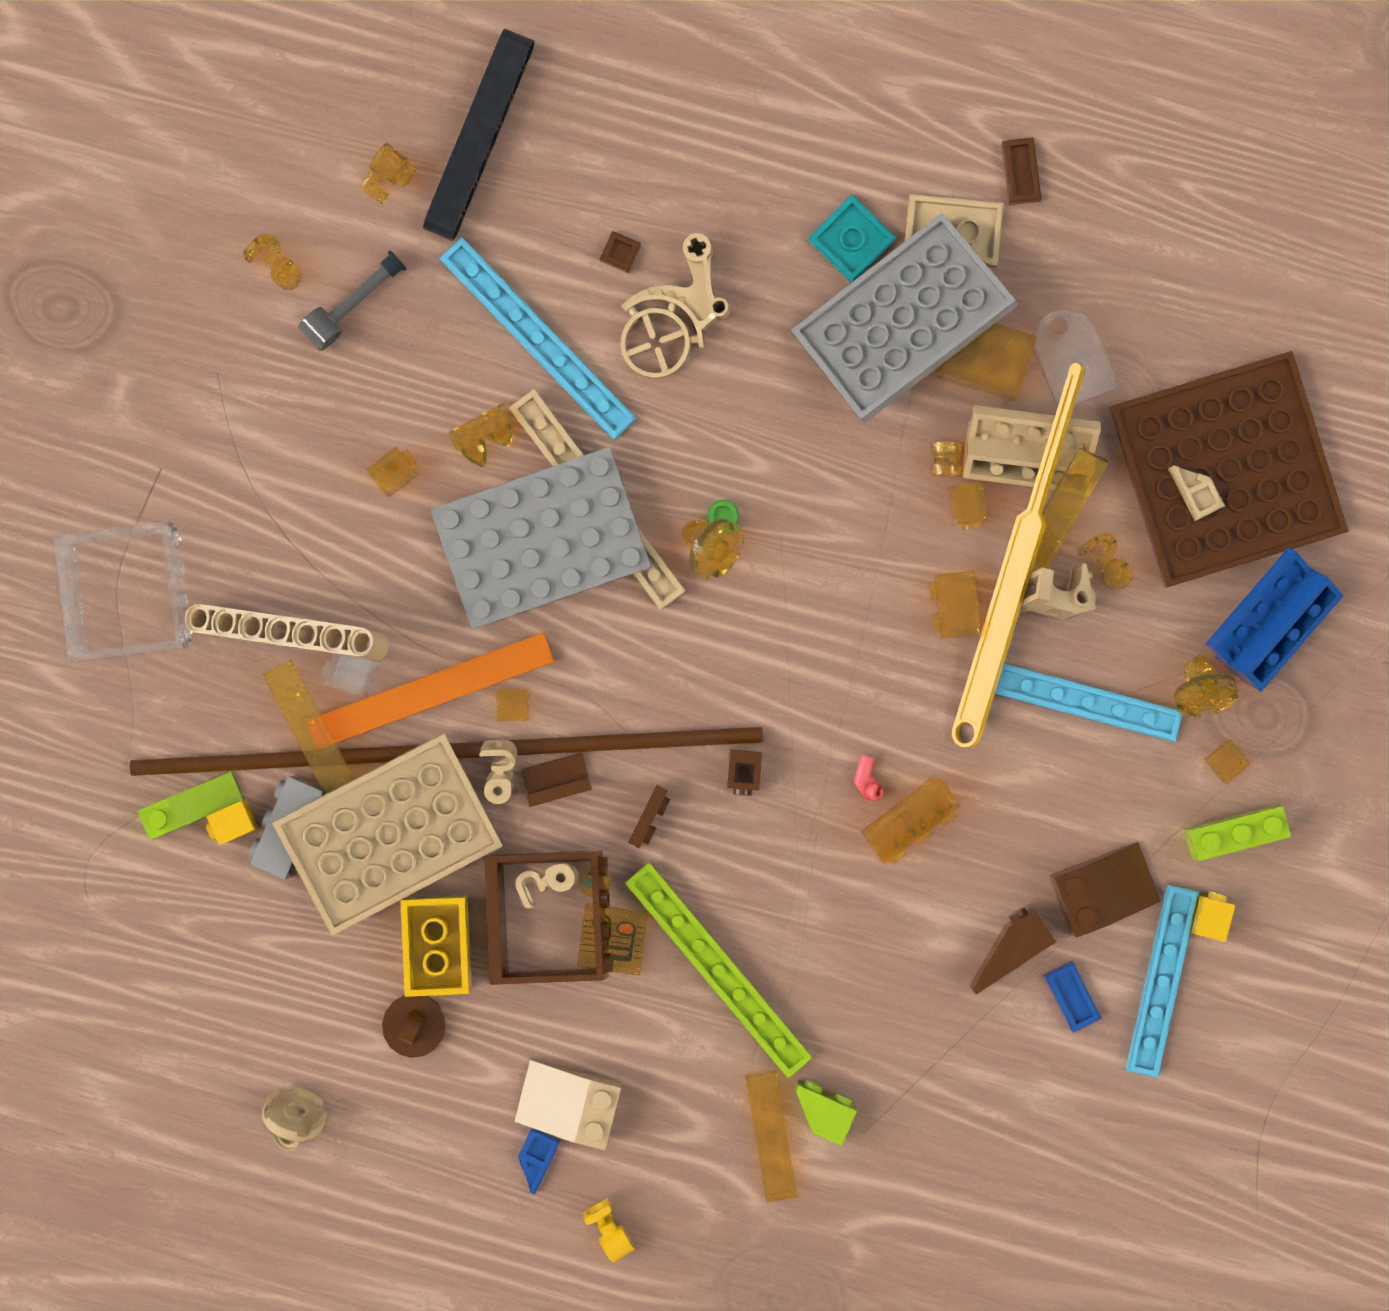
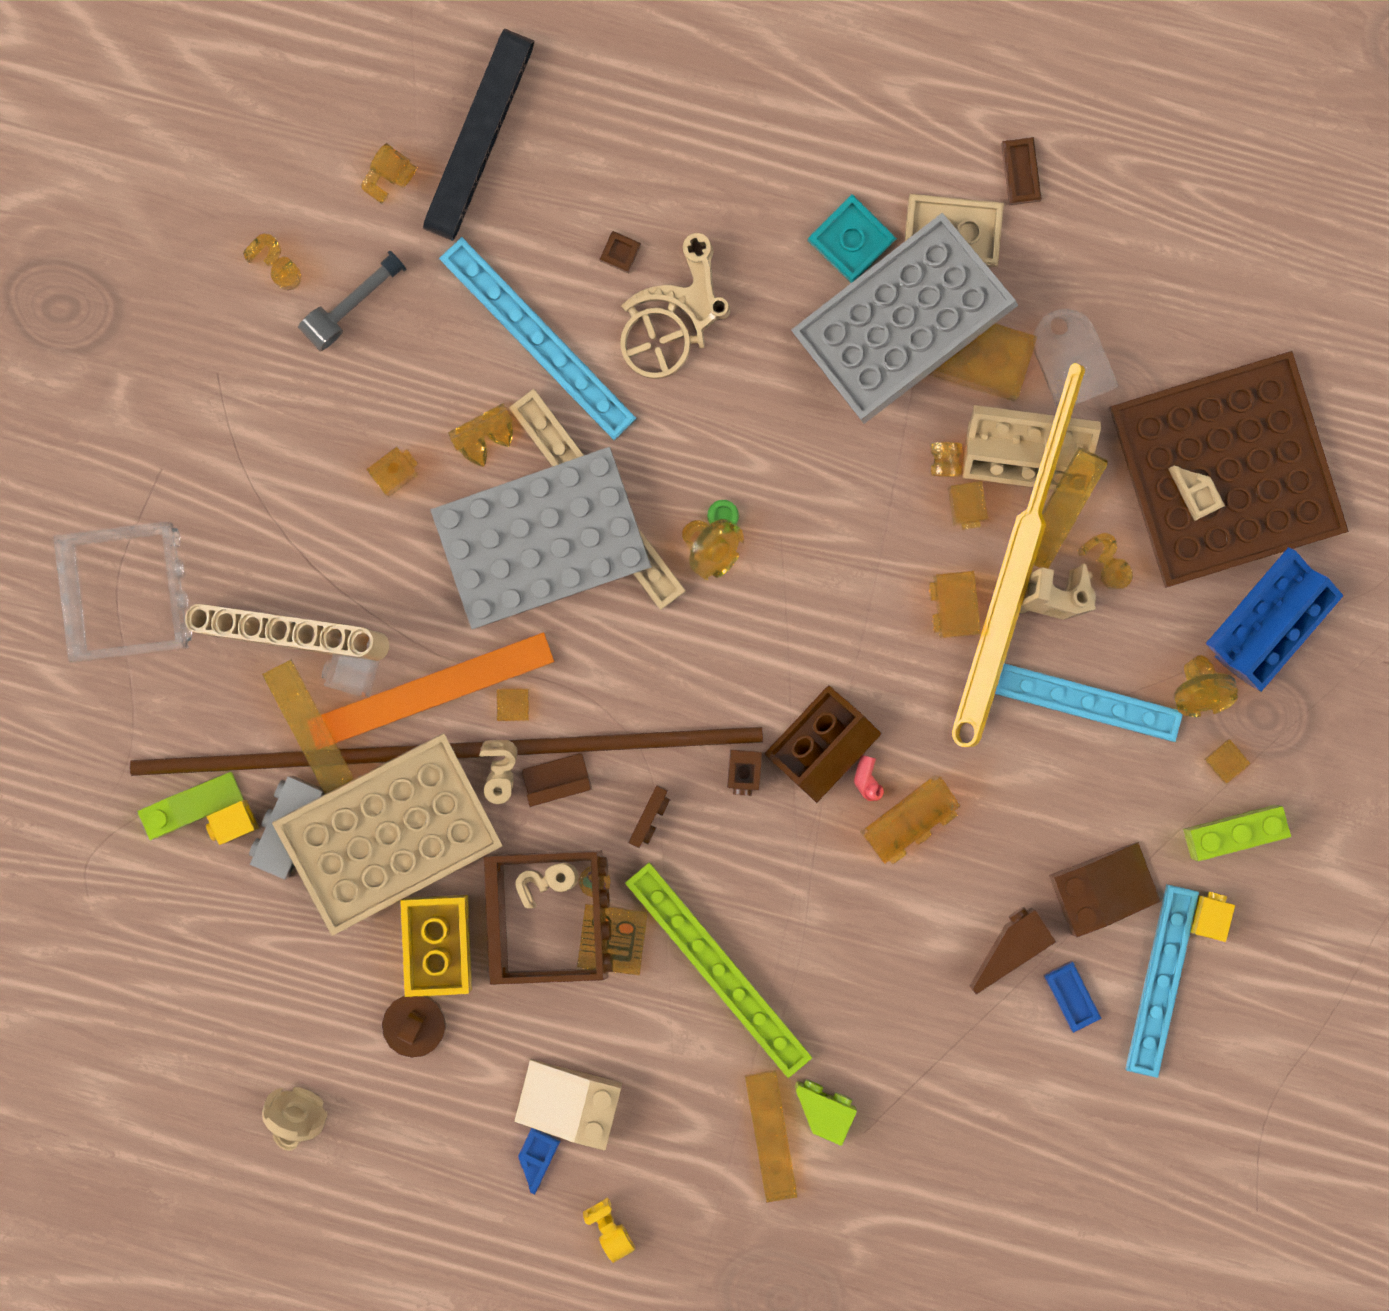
none -> reddish brown slope [764,685,882,803]

